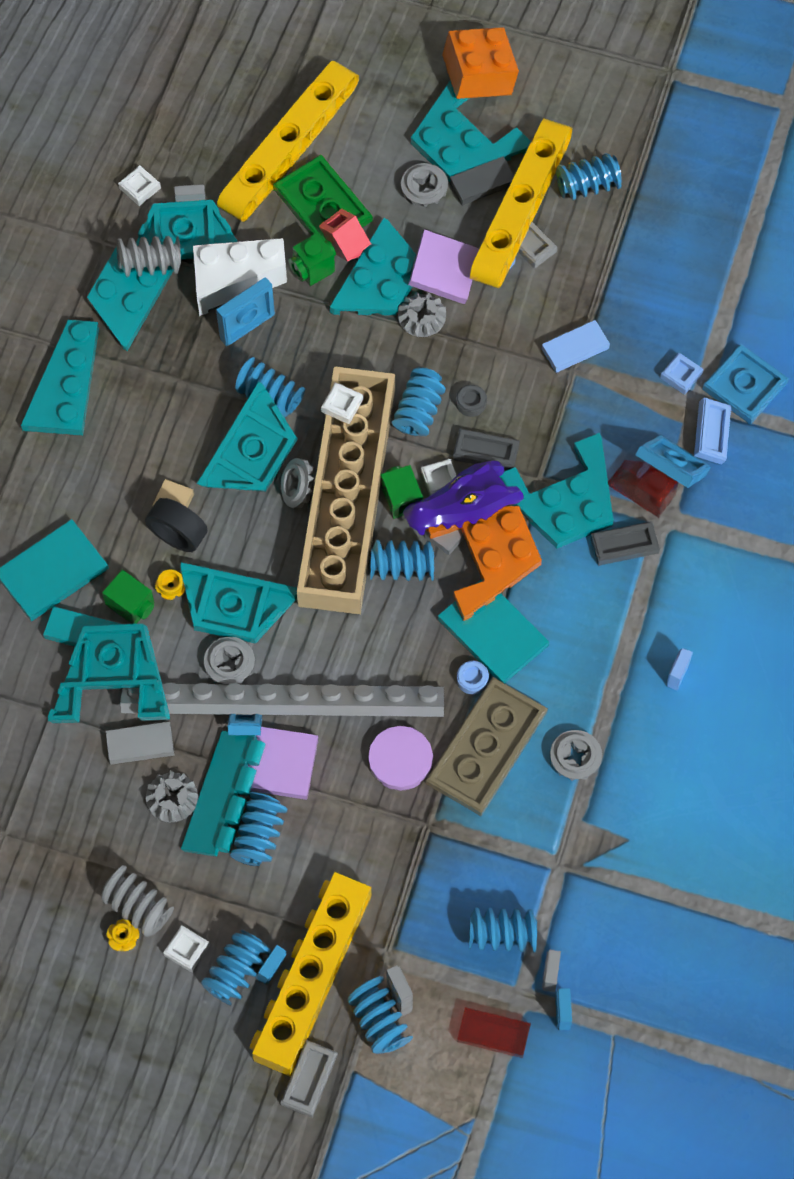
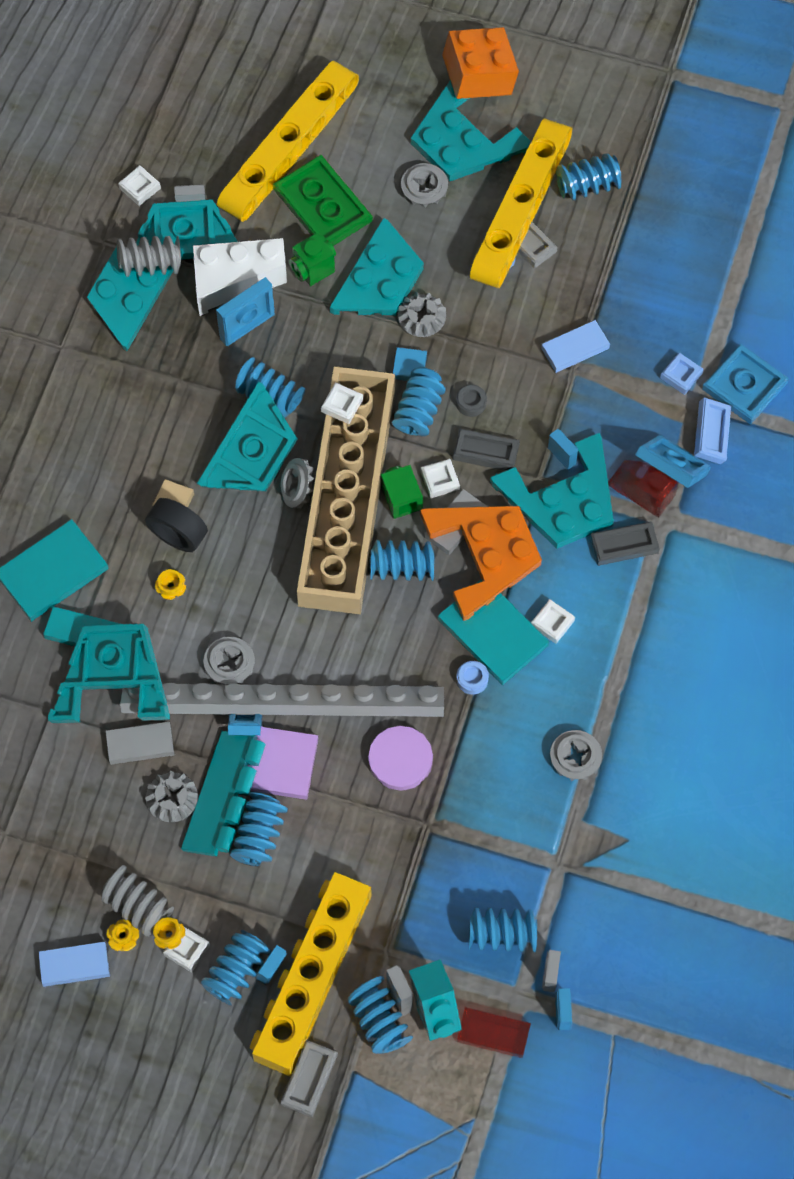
teal wing [21,320,99,436] -> none
green brick [102,569,155,624] -> none
teal wing [180,562,297,644] -> none
coral brick [319,209,371,261] -> none
dark purple animal [403,461,524,535] -> none
lavender tile [408,229,479,304] -> none
dark tan tile [426,677,548,816] -> none
dark grey tile [450,156,514,205] -> none
light blue tile [666,648,693,691] -> none
none -> light blue tile [39,942,110,987]
none -> yellow plate [153,917,185,949]
none -> dark azure tile [393,347,427,381]
none -> teal brick [408,959,462,1041]
none -> white tile [531,599,575,644]
none -> dark azure tile [548,429,578,470]

